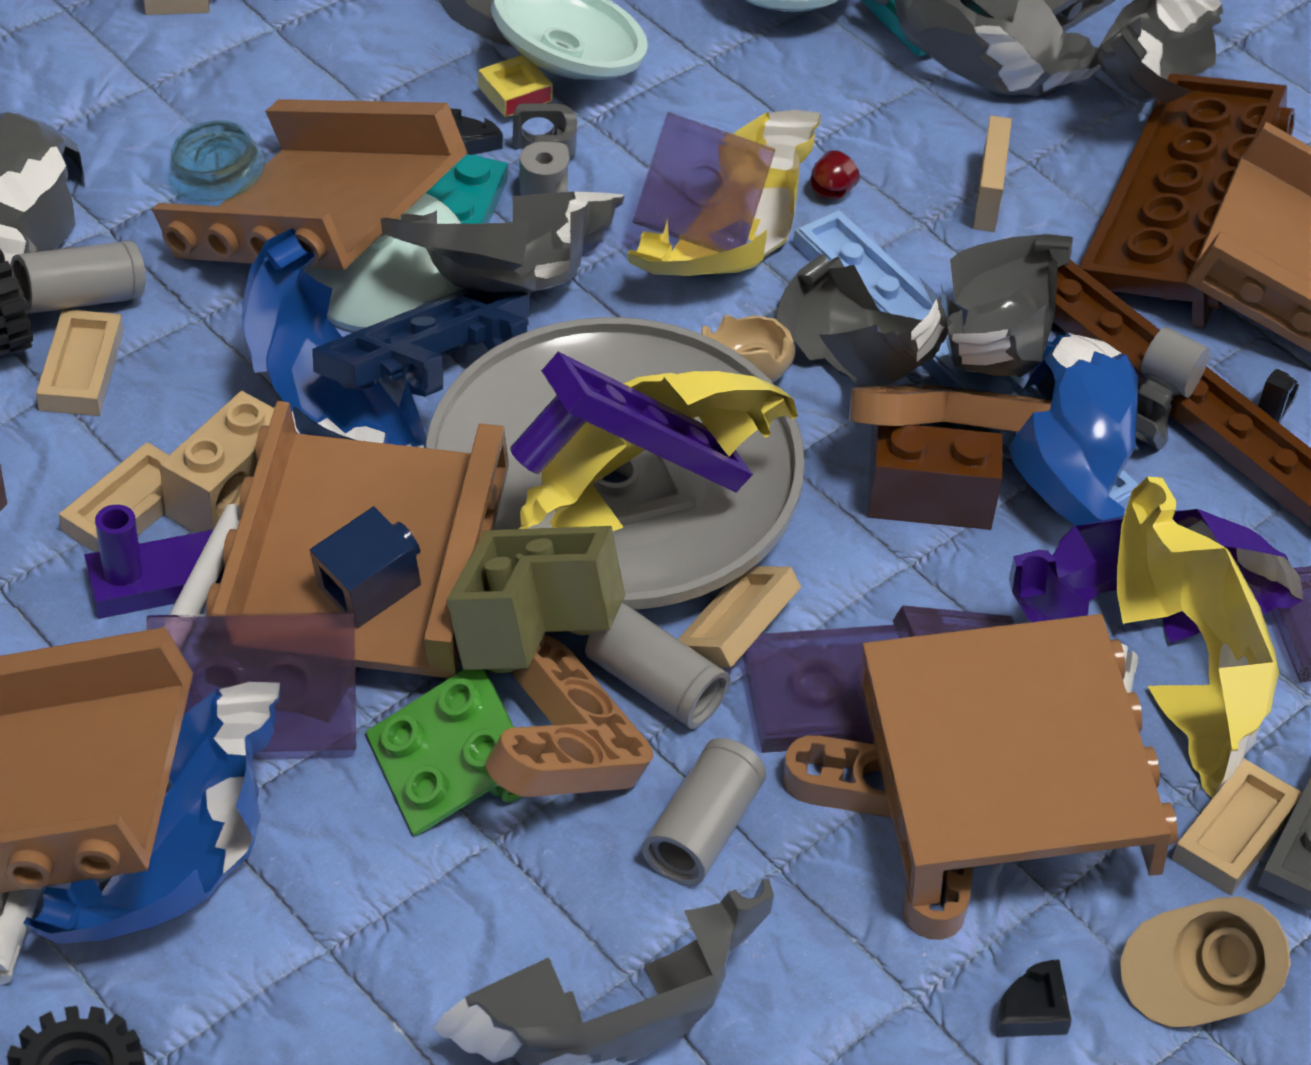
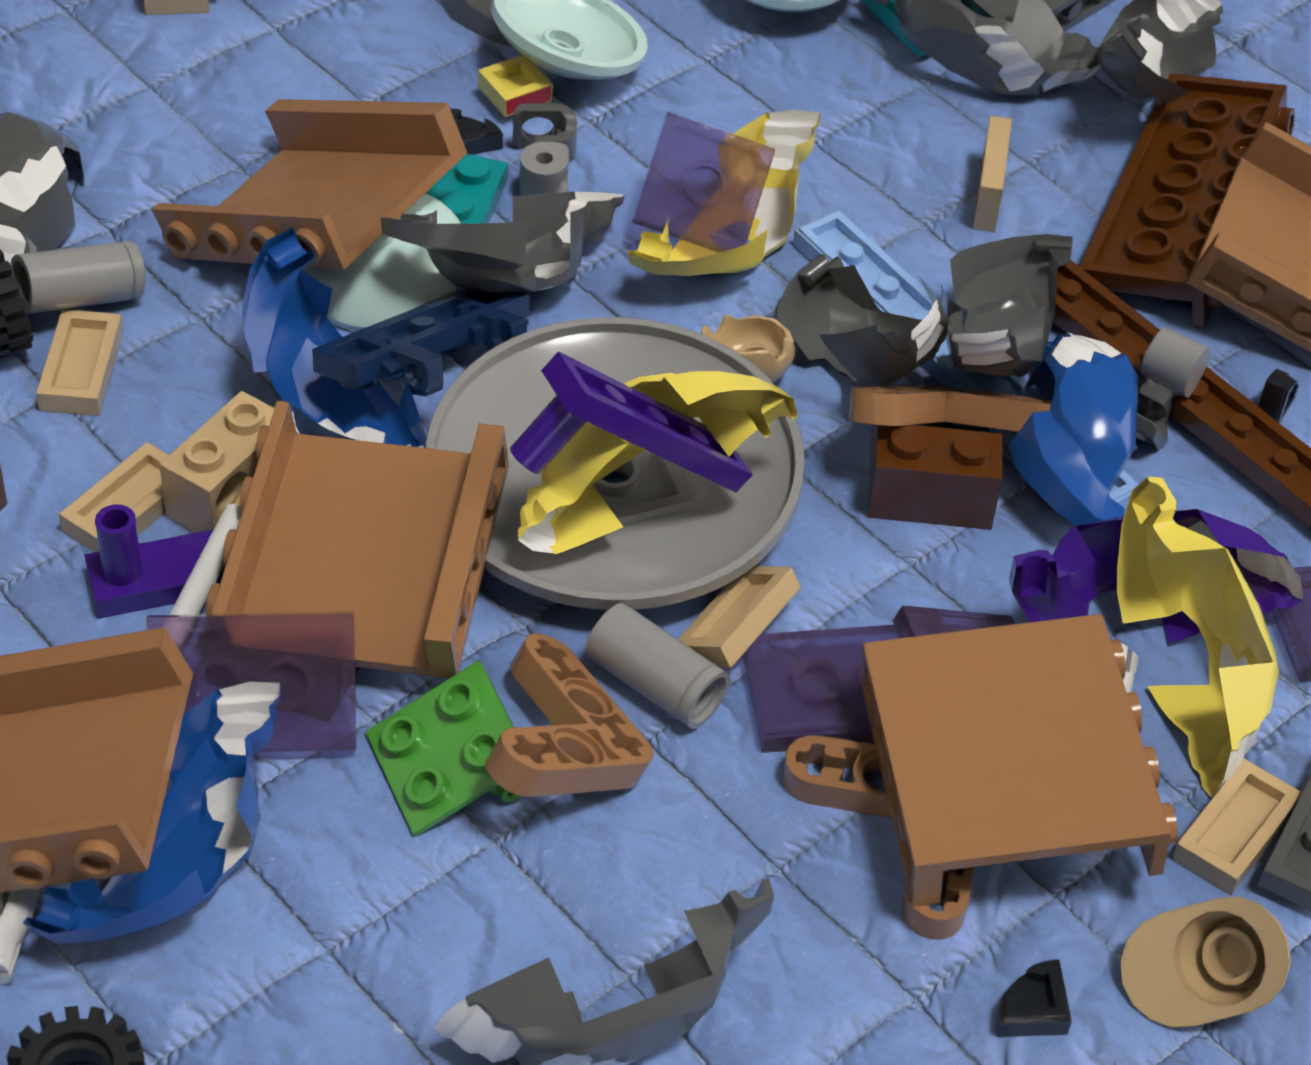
clear light blue hat [168,120,266,202] -> none
dark blue brick [309,506,421,629] -> none
olive brick [447,526,625,673] -> none
light grey pin [642,738,766,886] -> none
dark red hinge [810,150,860,200] -> none

